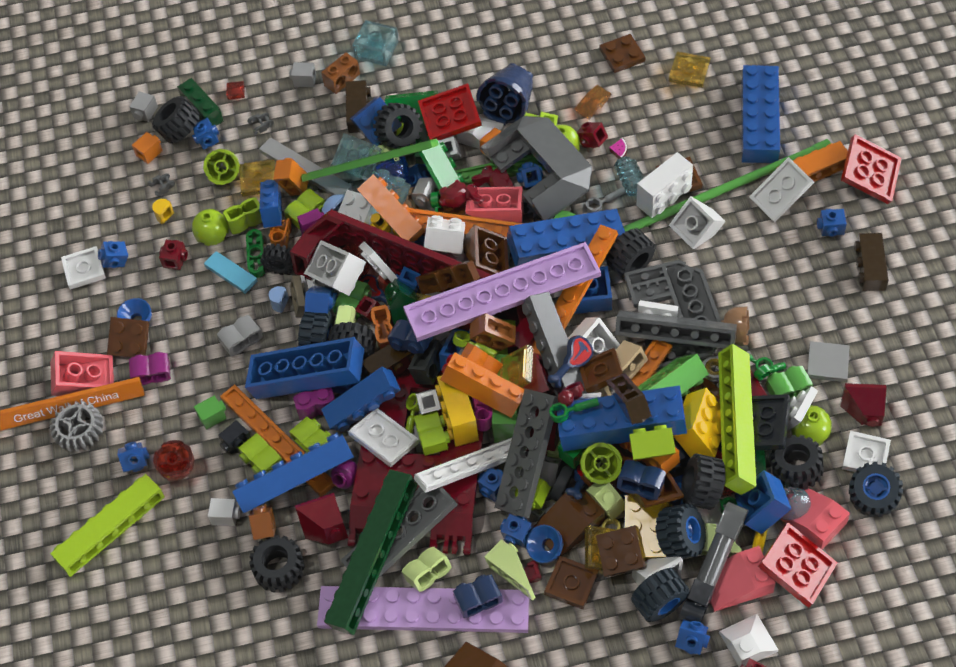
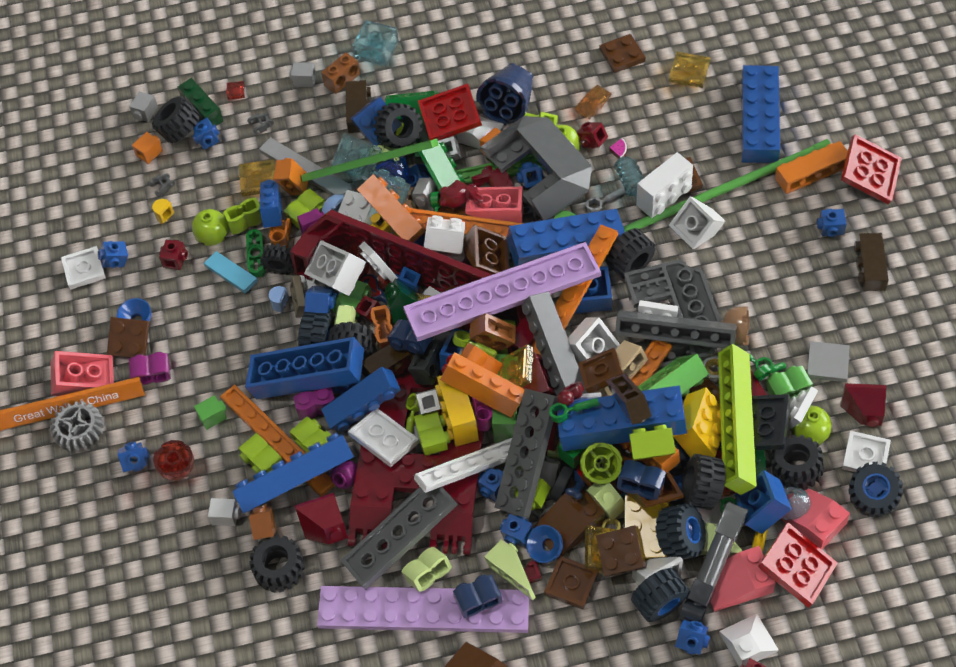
lime brick [50,474,165,577] -> none
lime cylinder [203,149,240,185] -> none
light grey brick [217,315,263,357] -> none
black brick [218,420,251,453] -> none
dark green brick [324,469,418,636] -> none
reddish brown slope [415,260,480,295] -> none
dark blue piece [548,335,594,388] -> none
white tile [749,157,814,222] -> none

